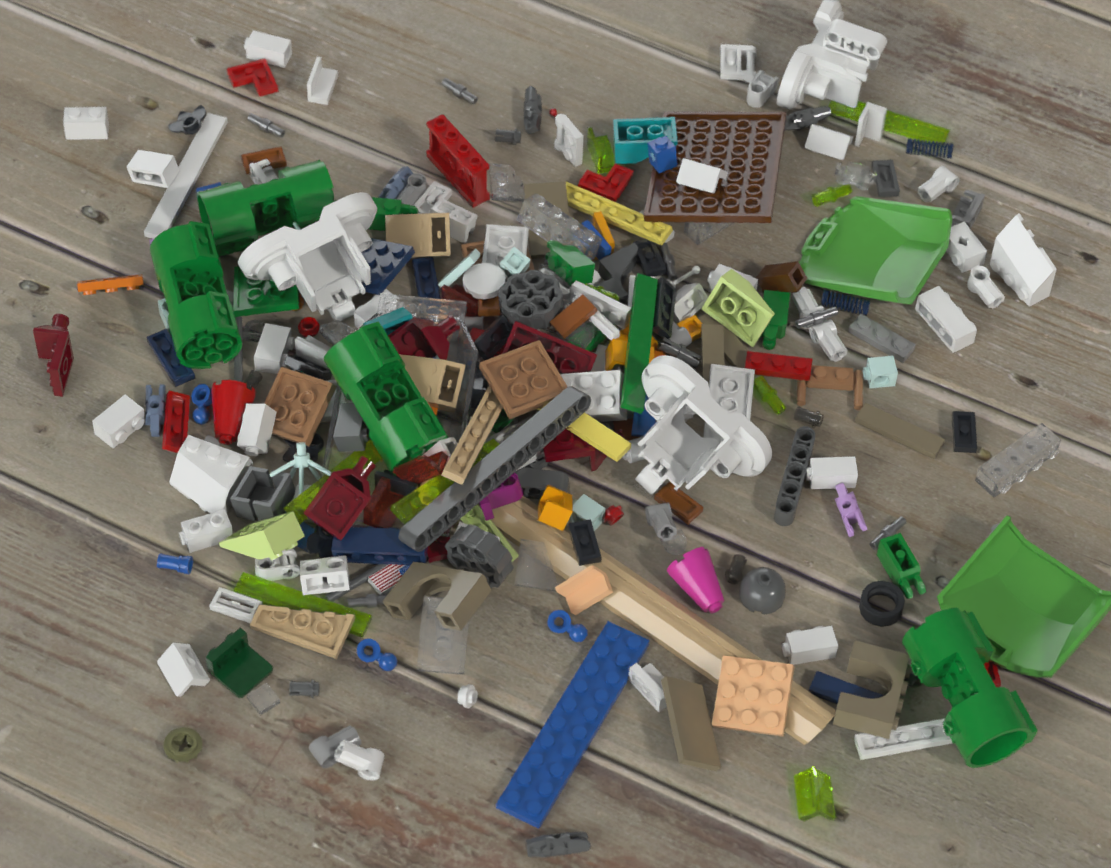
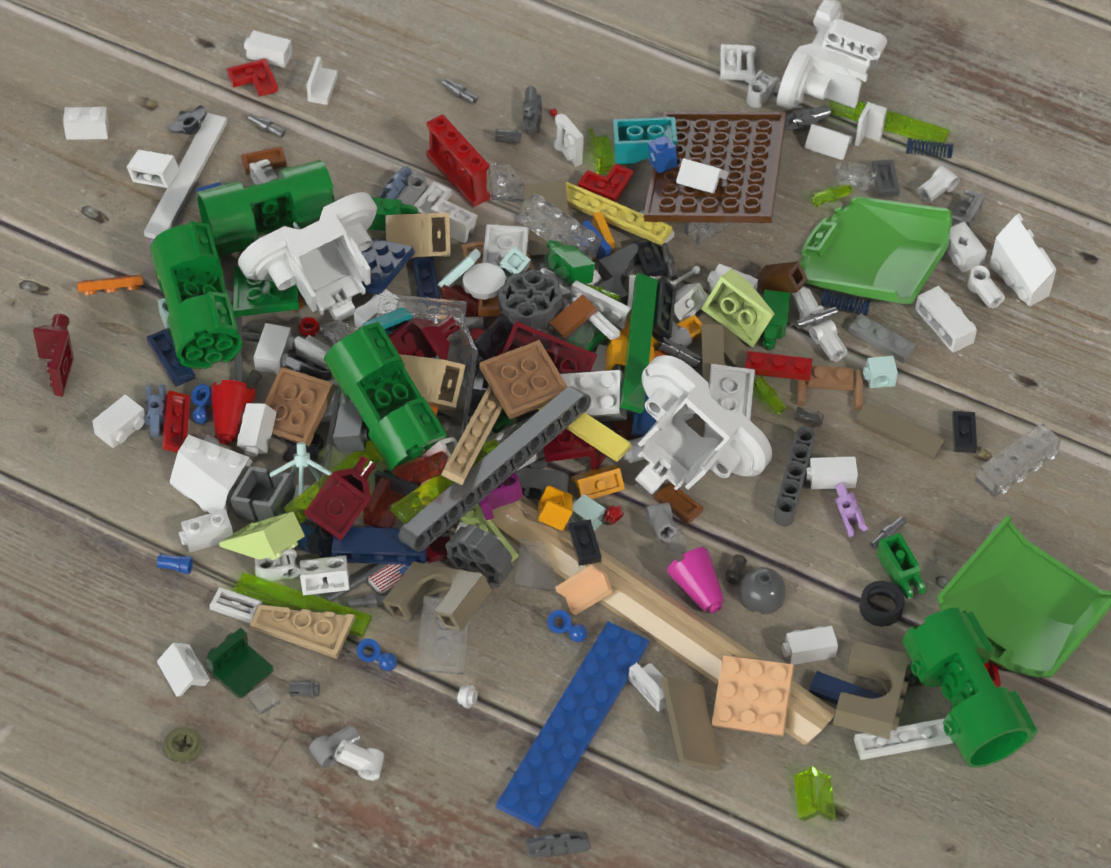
none -> light orange panel [571,464,625,499]

